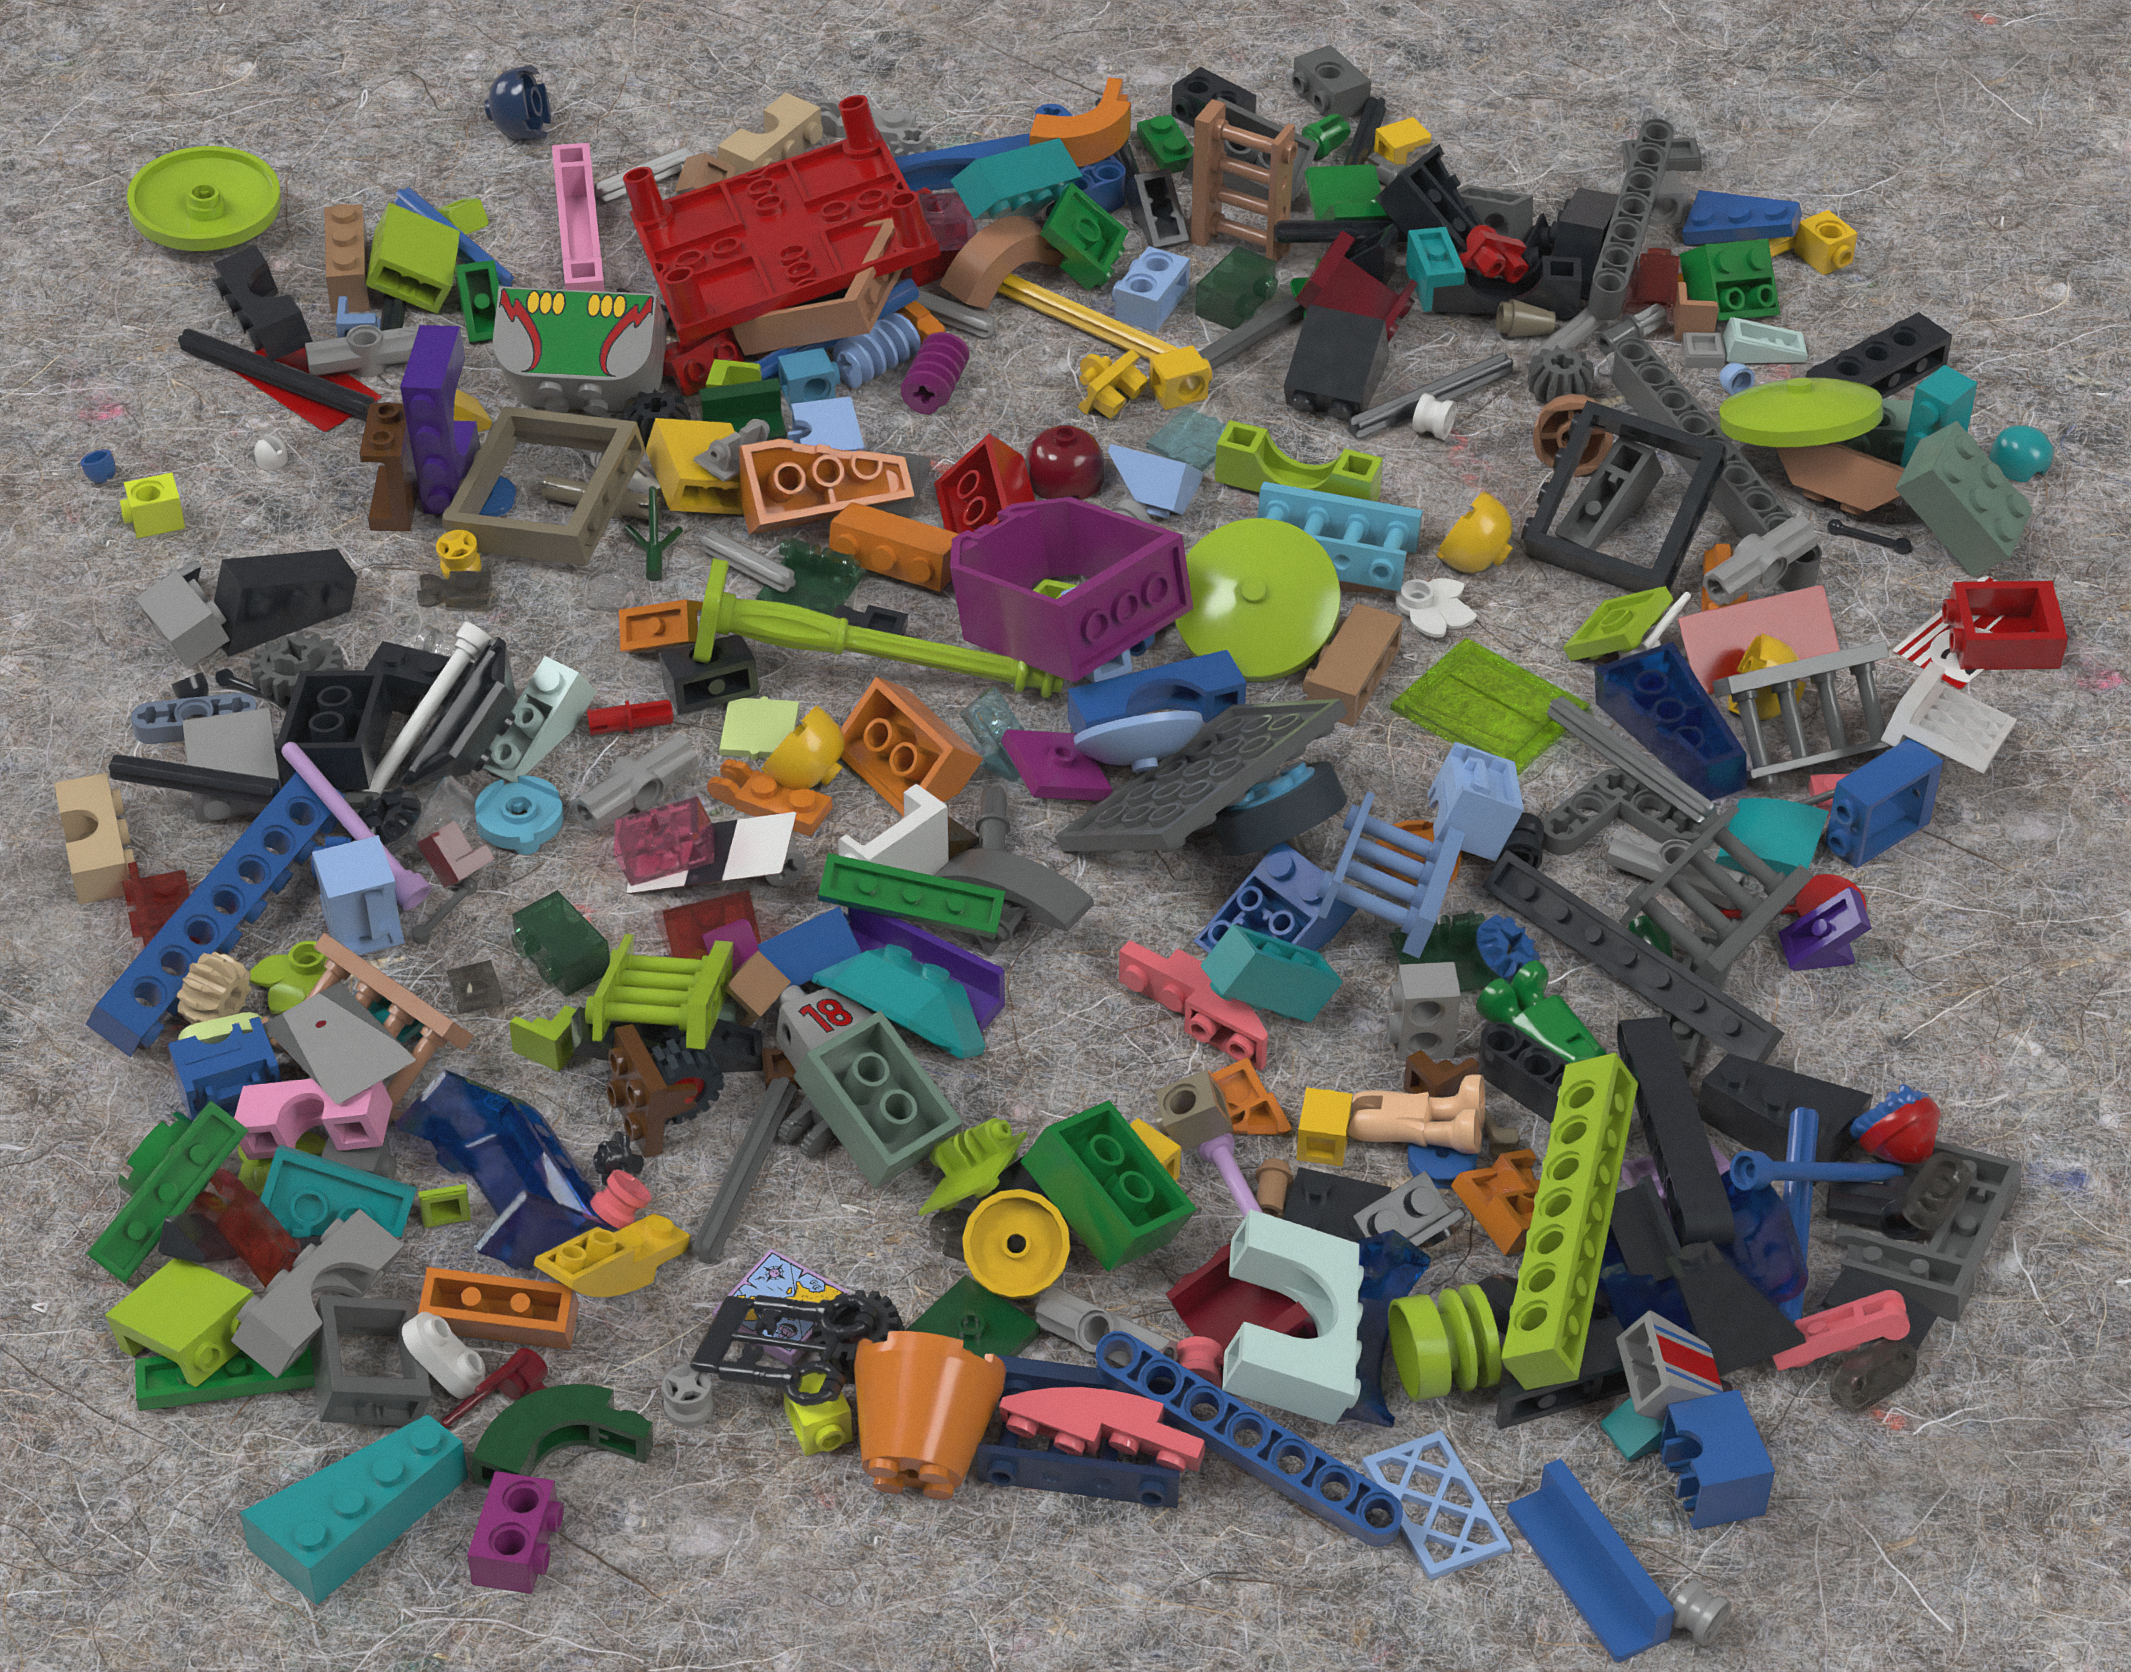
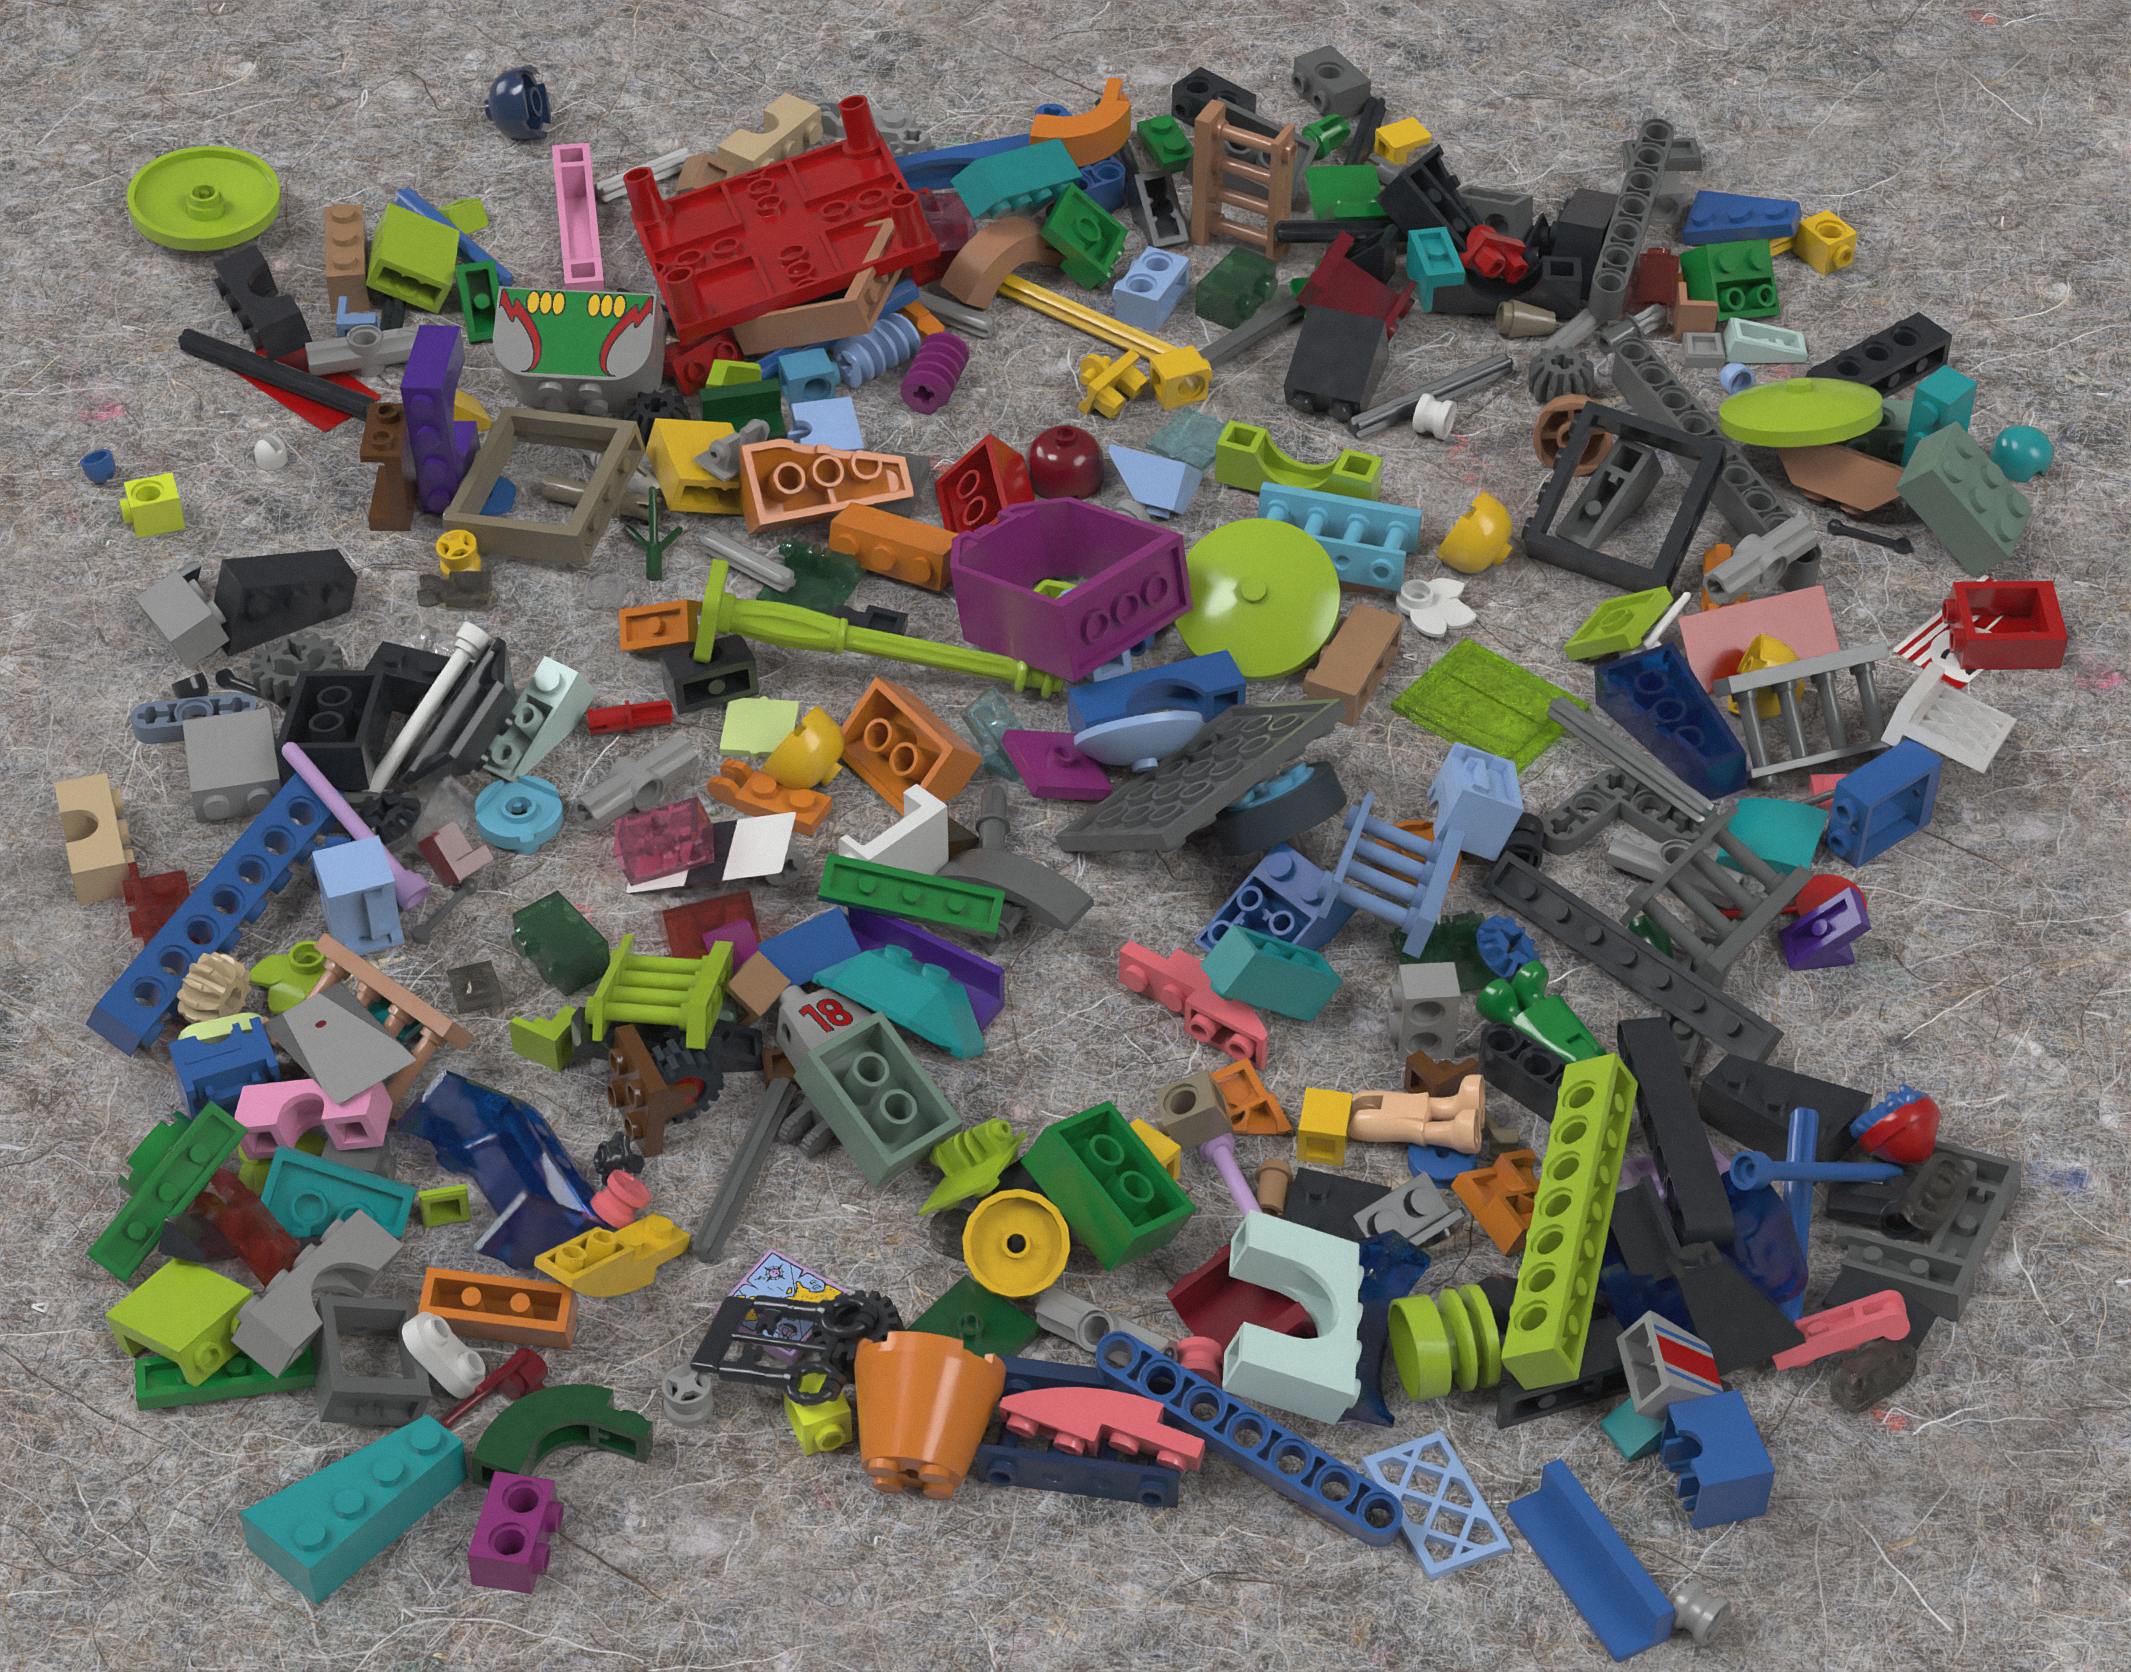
black axle [109,754,280,804] -> none

